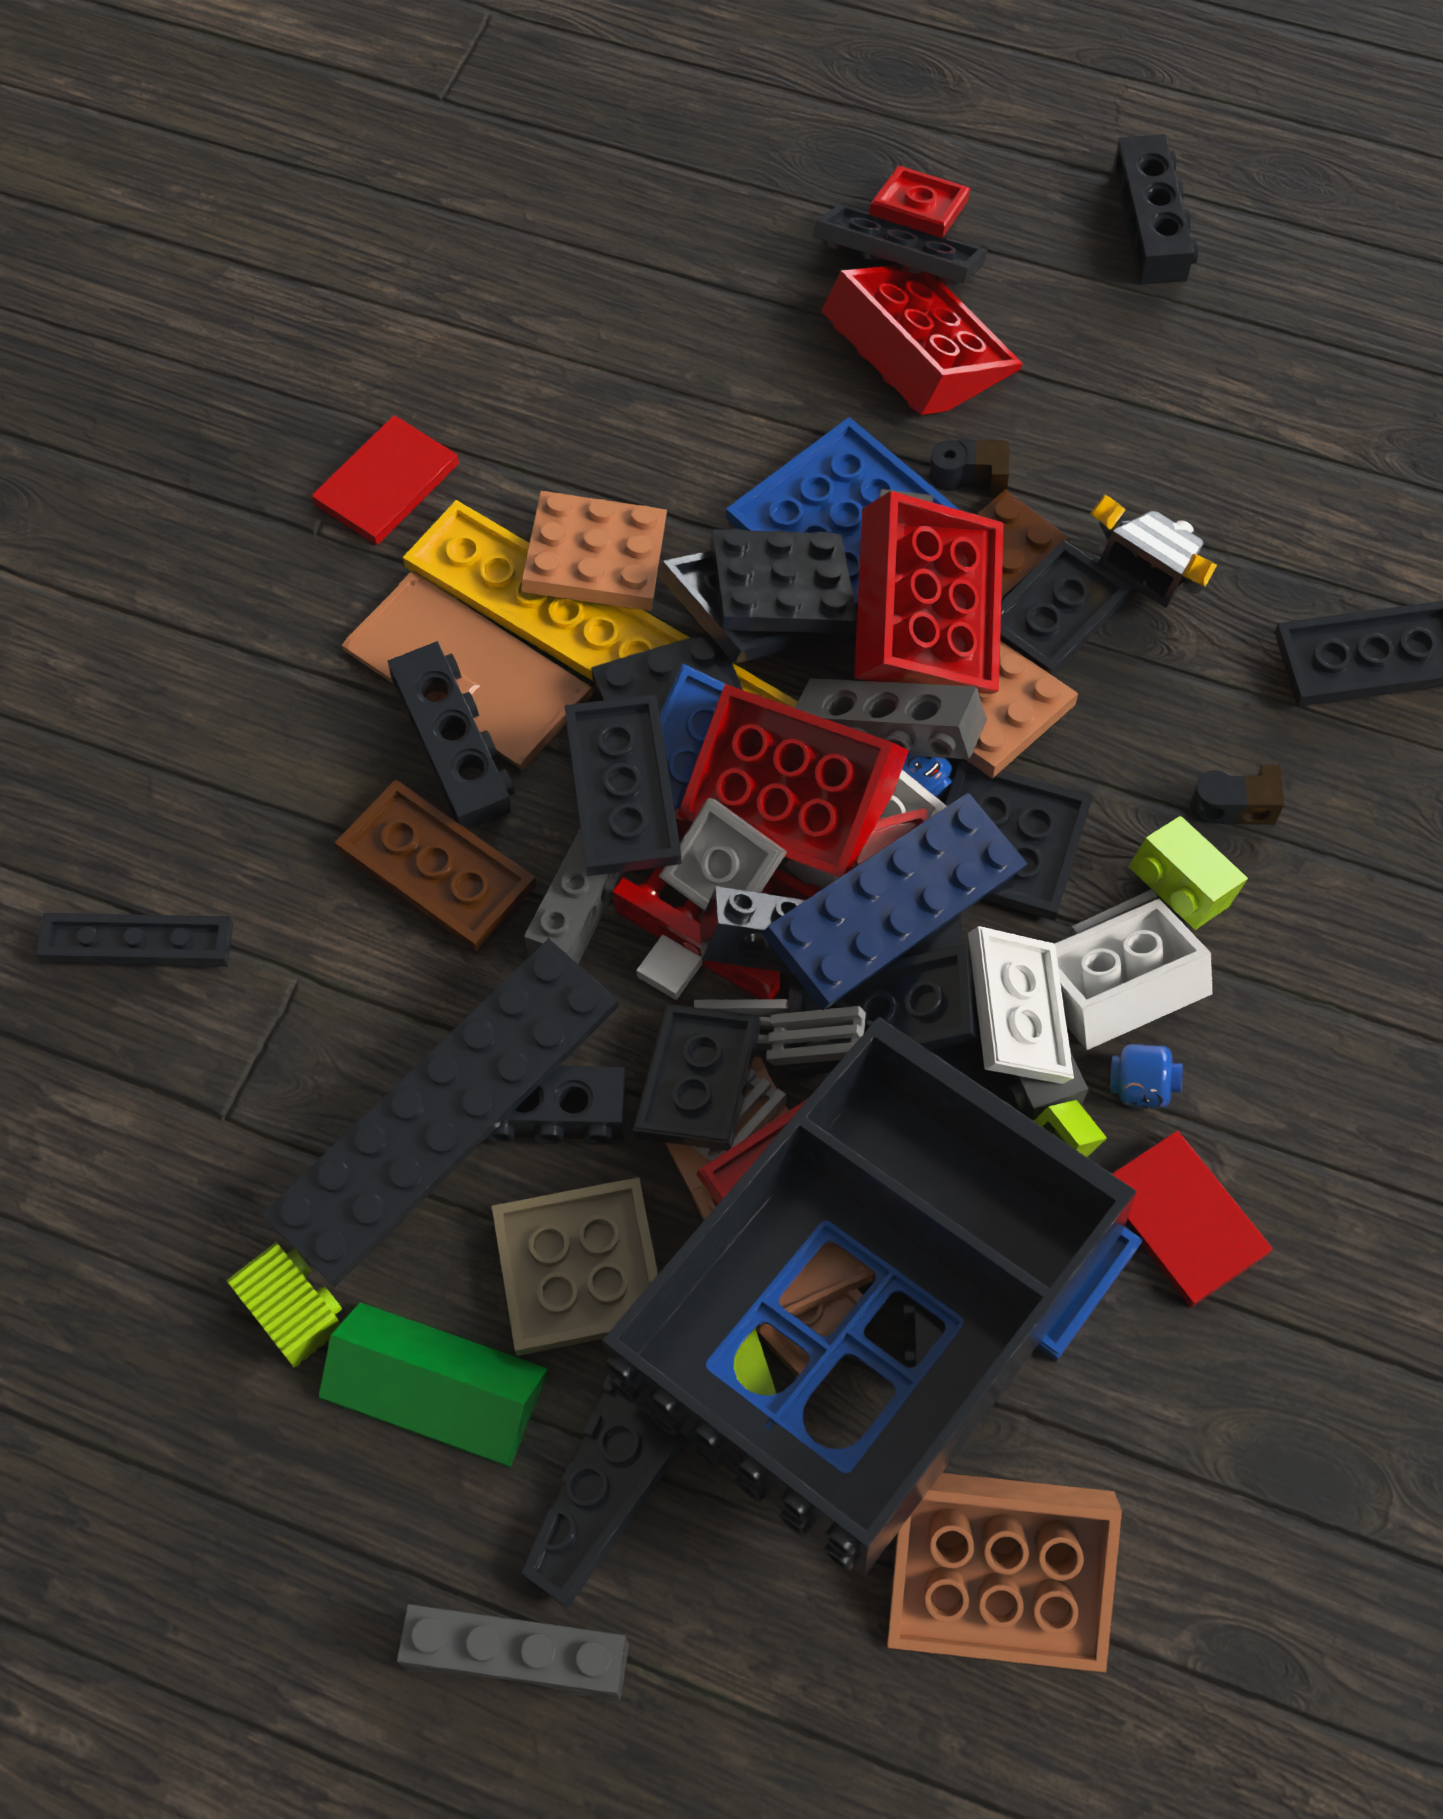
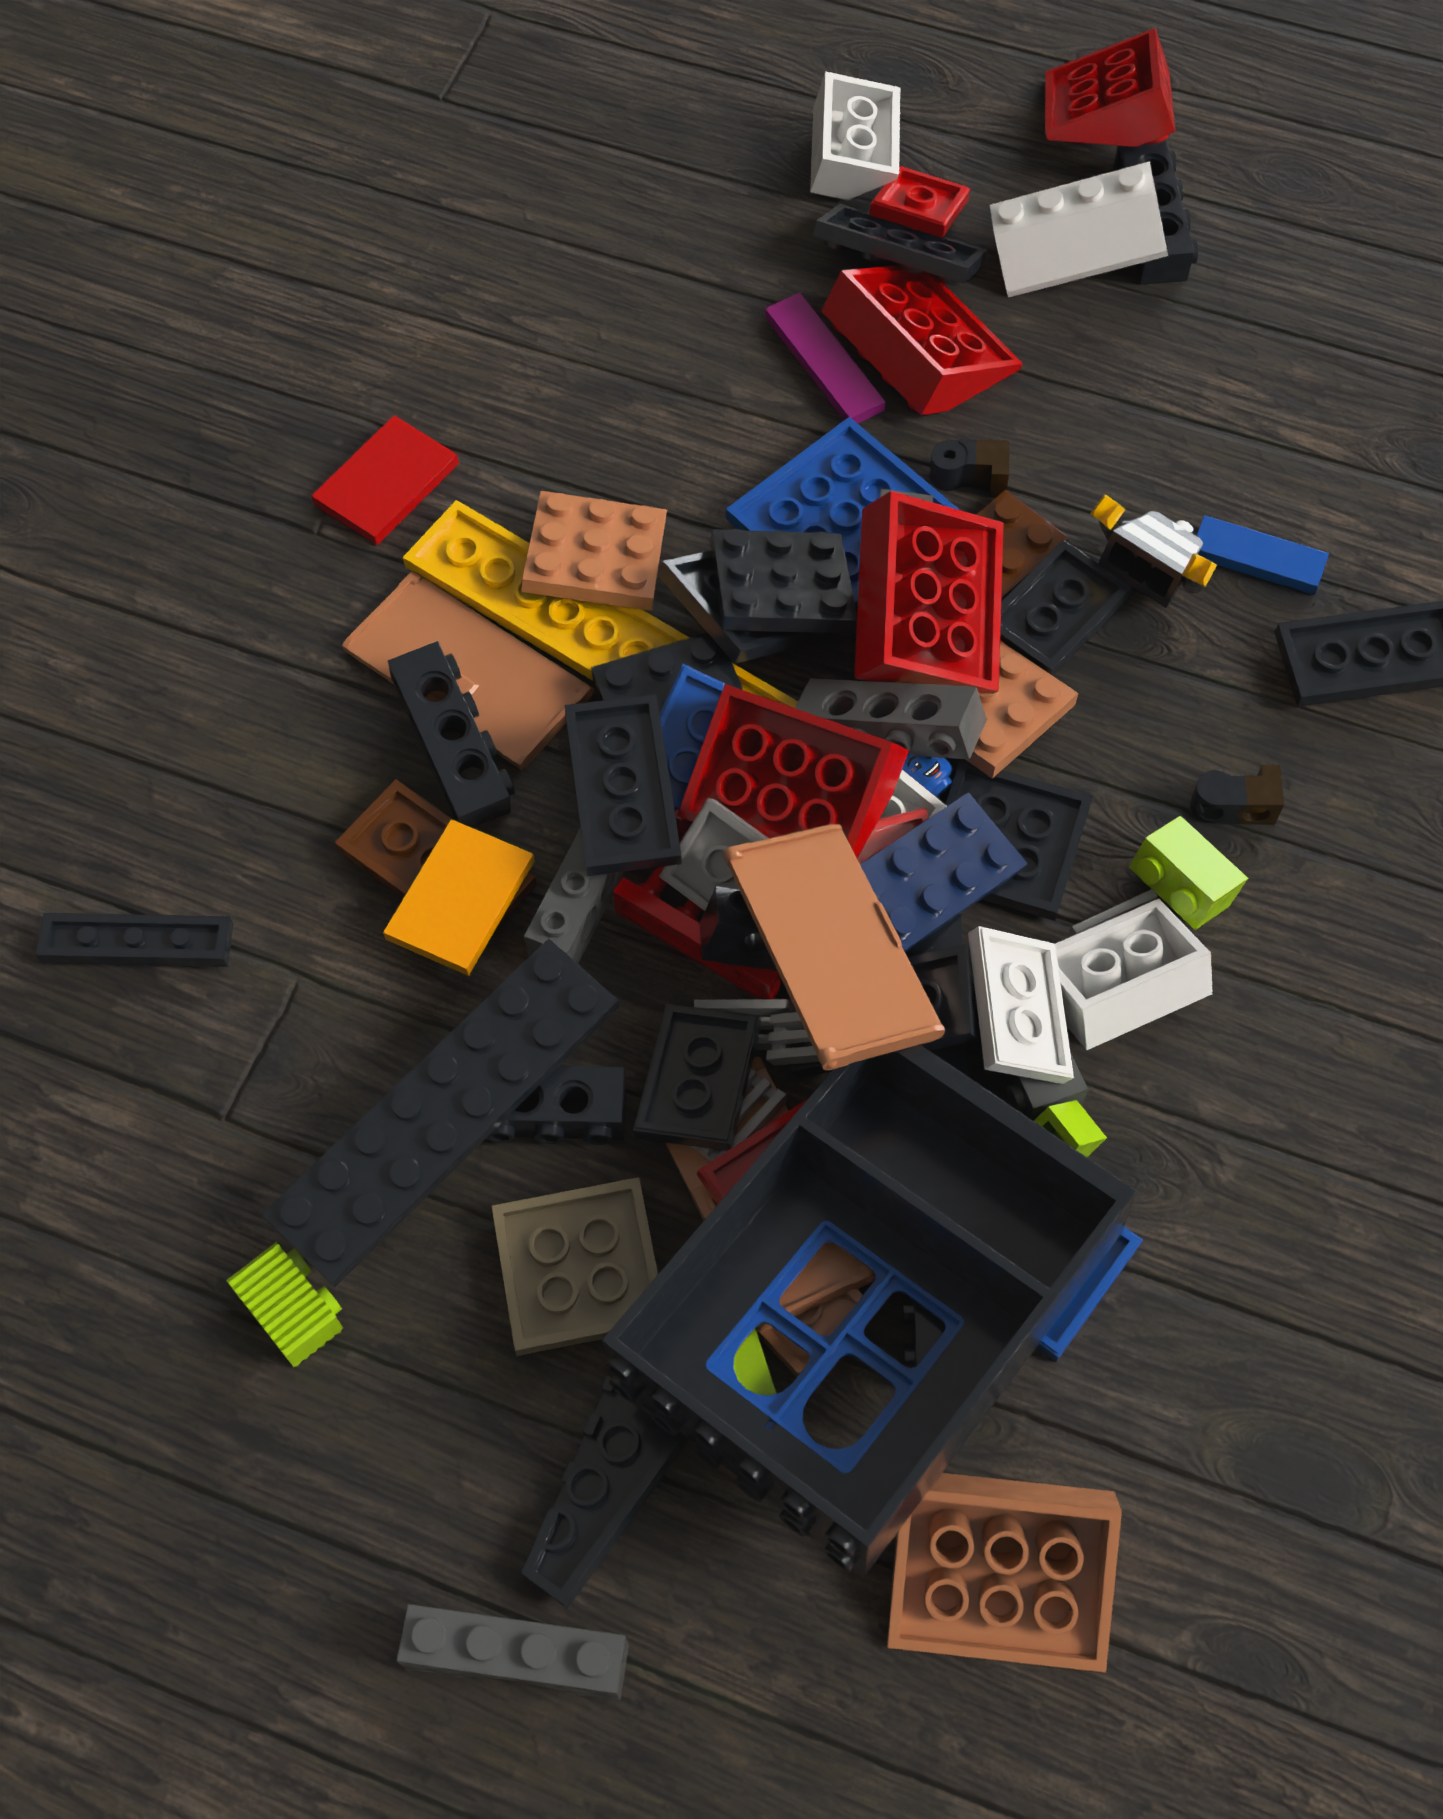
green slope [319,1302,549,1468] -> none
white tile [636,935,702,1000] -> none
blue head [1110,1044,1183,1109] -> none
red tile [1112,1130,1273,1308] -> none
none -> light orange tile [383,819,535,976]
none -> nougat door [723,824,945,1070]
none -> magenta tile [765,292,885,424]
none -> white slope [810,72,900,200]
none -> white slope [990,161,1168,298]
none -> red slope [1045,28,1175,147]
none -> blue tile [1197,515,1329,595]

